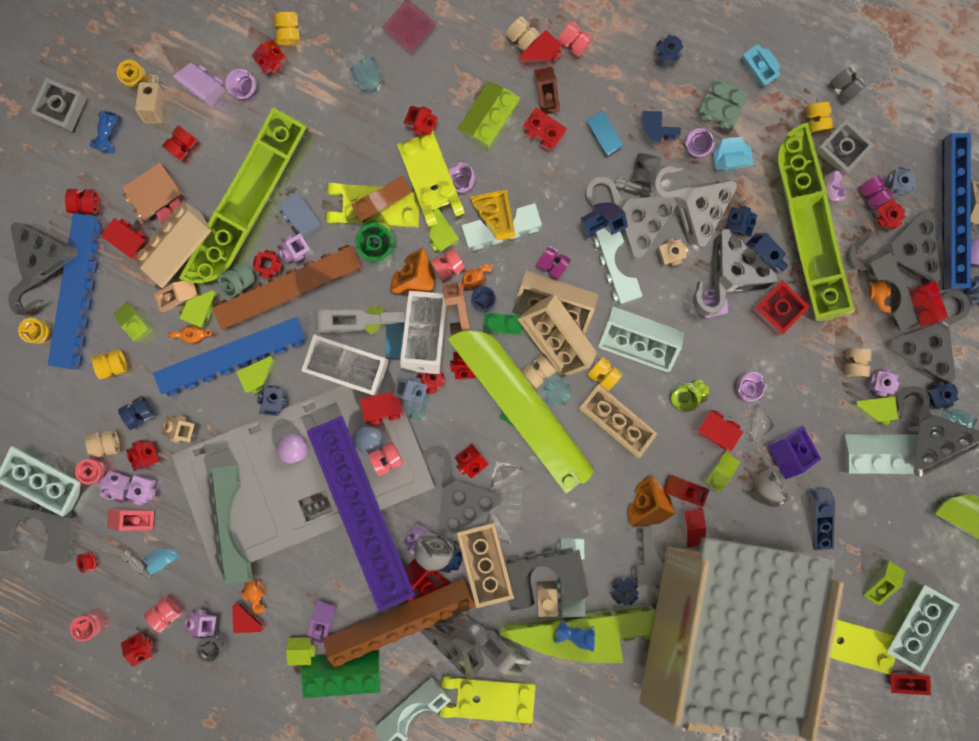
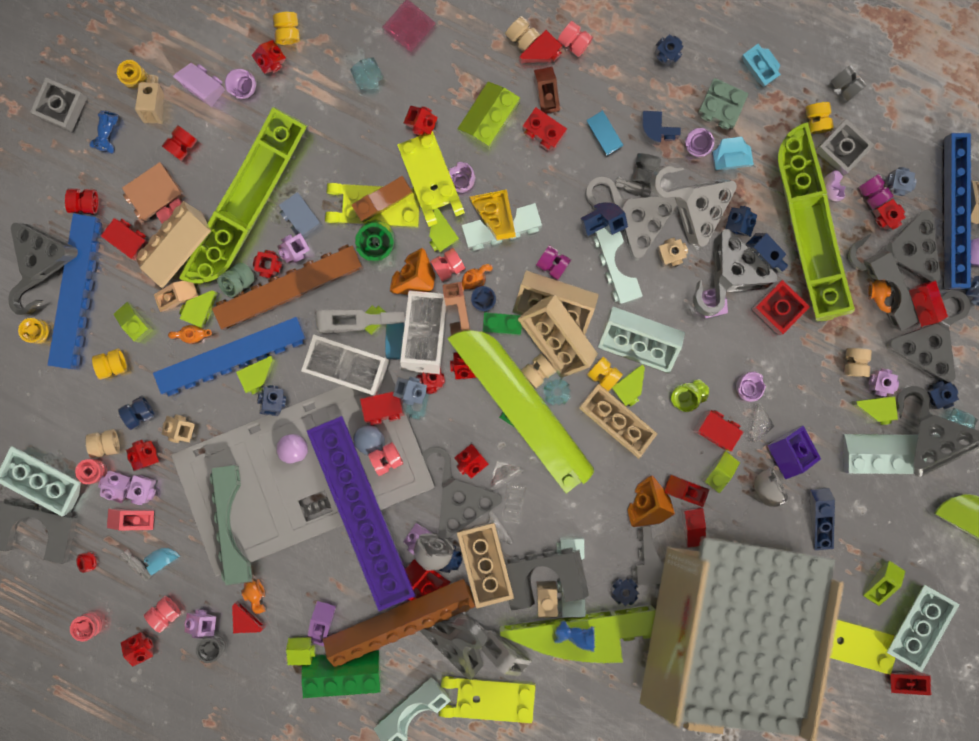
none -> lime slope [611,364,645,407]

